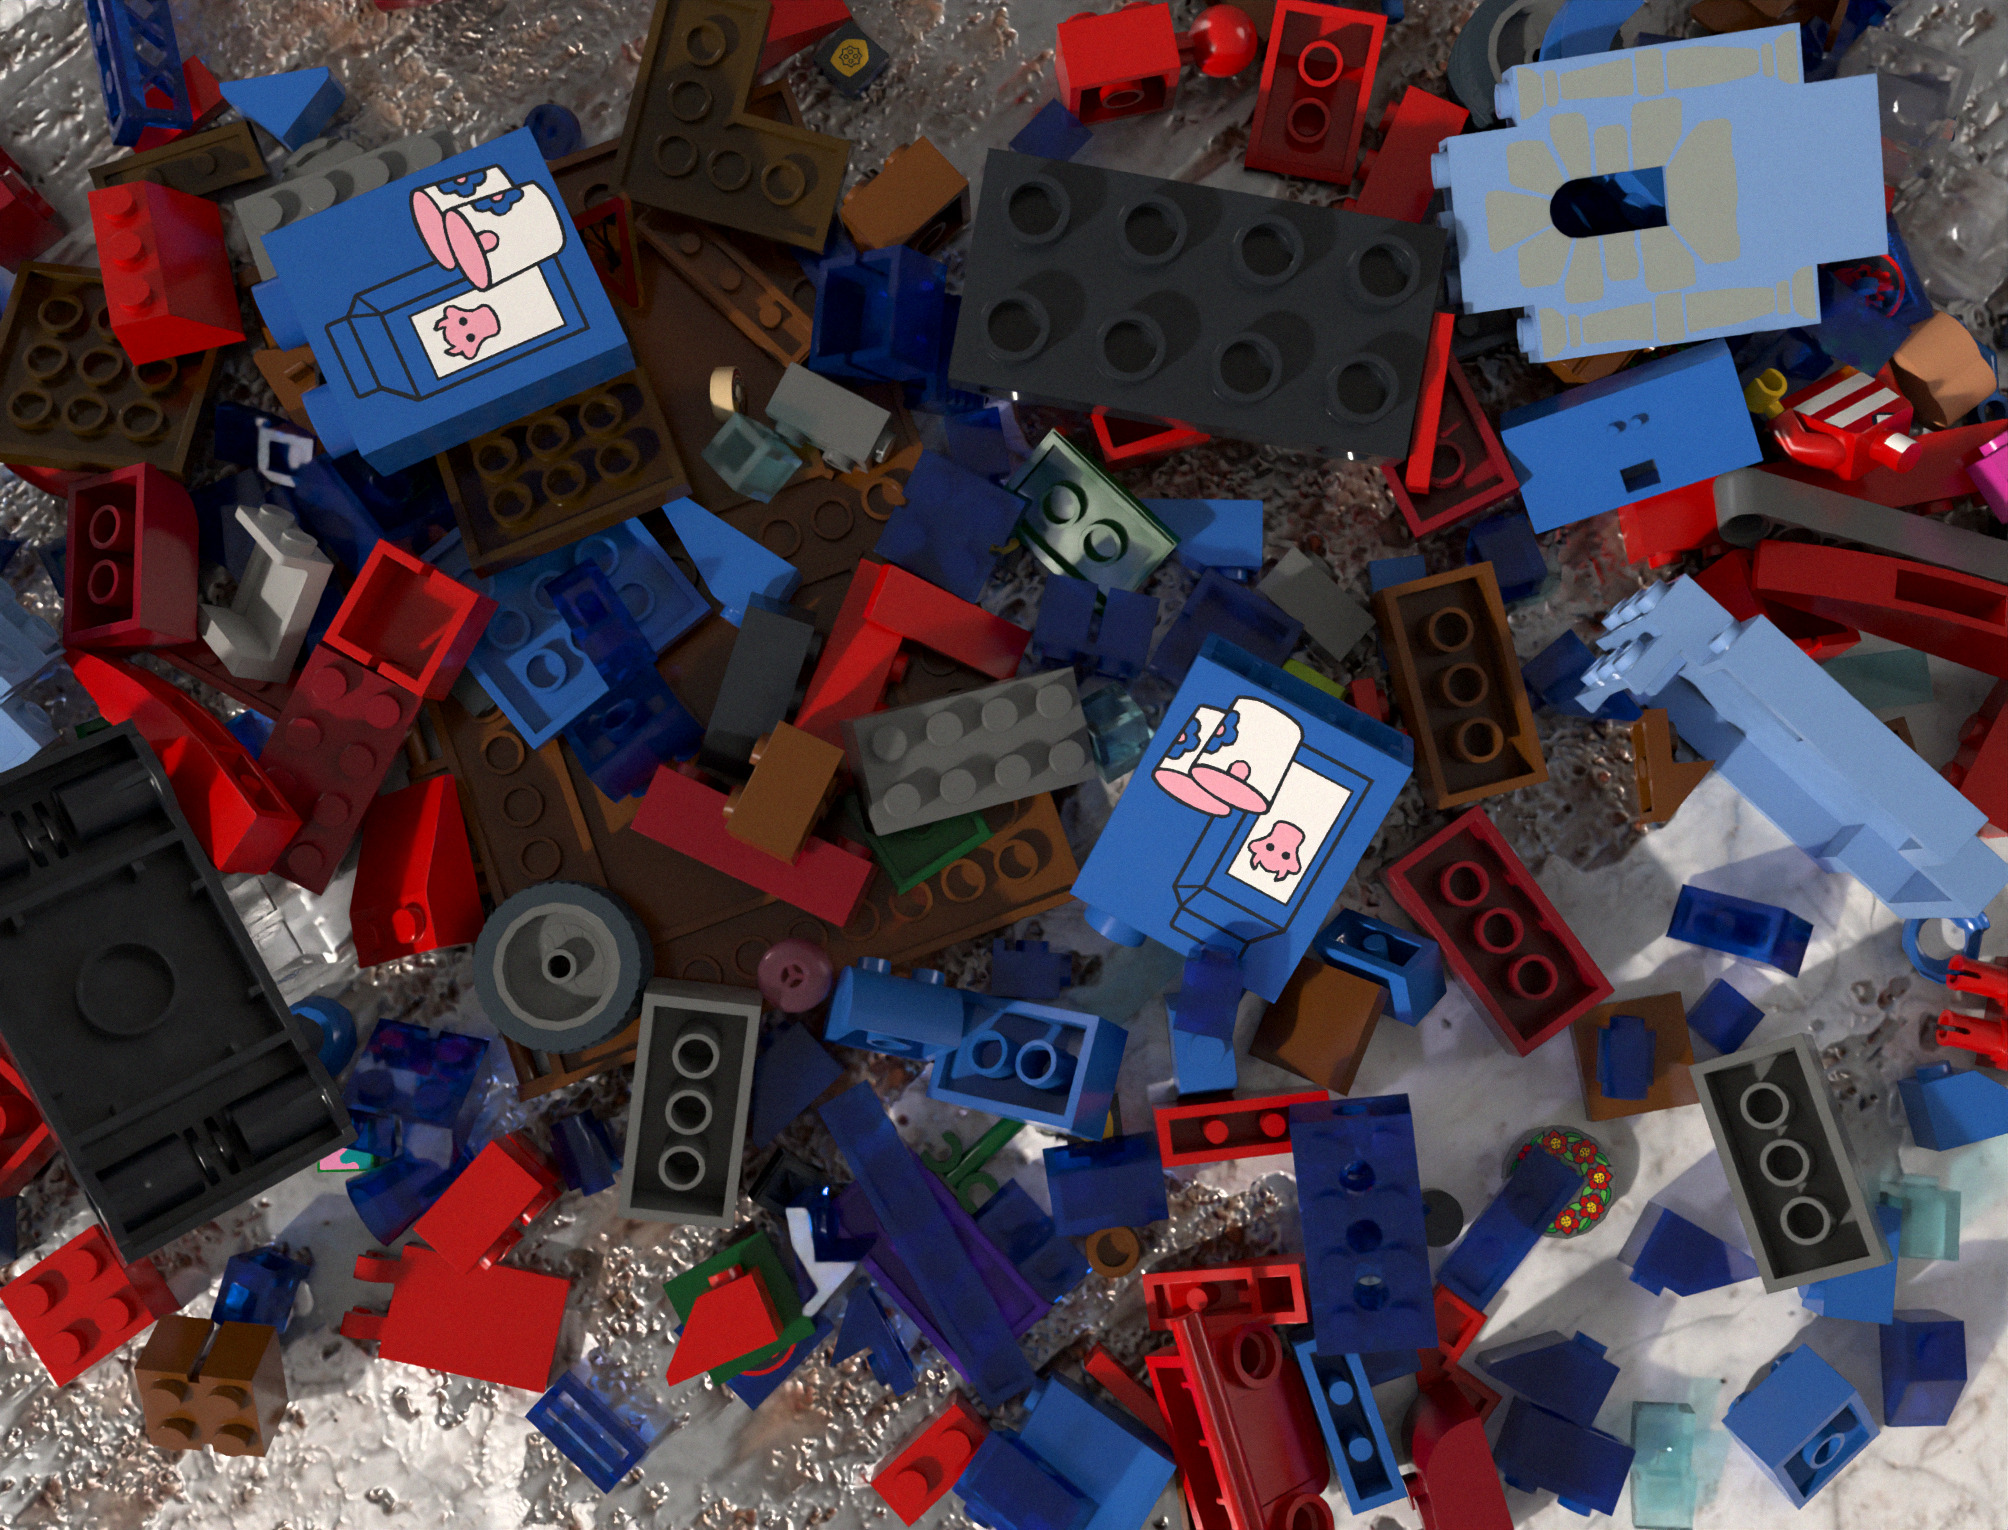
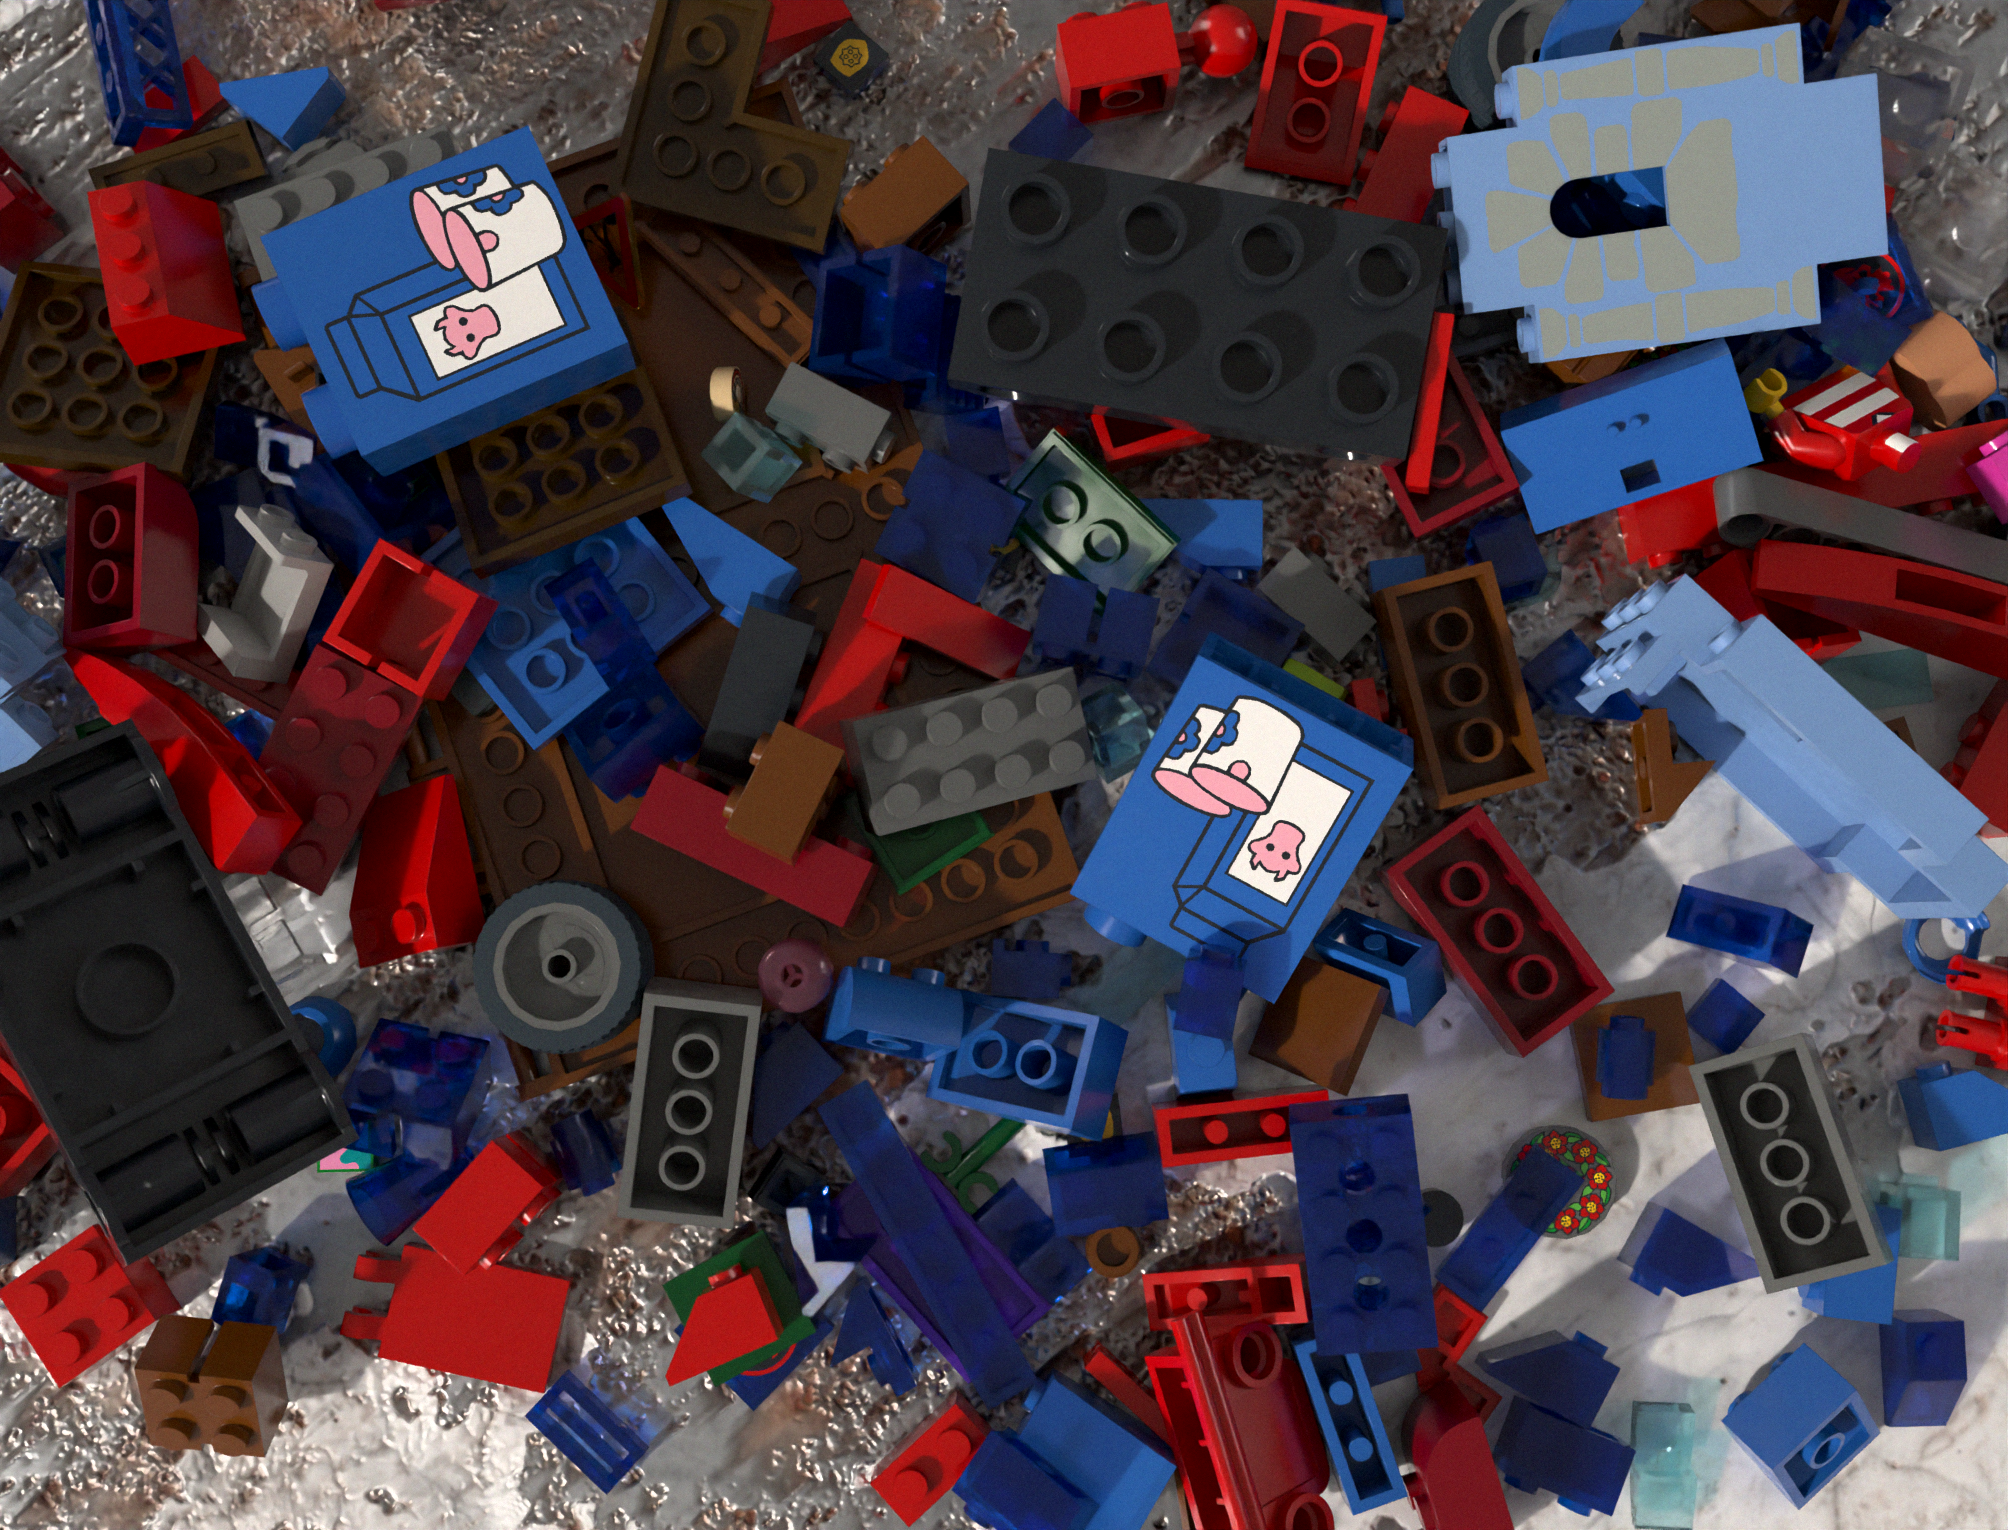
clear blue tile [523,104,581,160] -> none

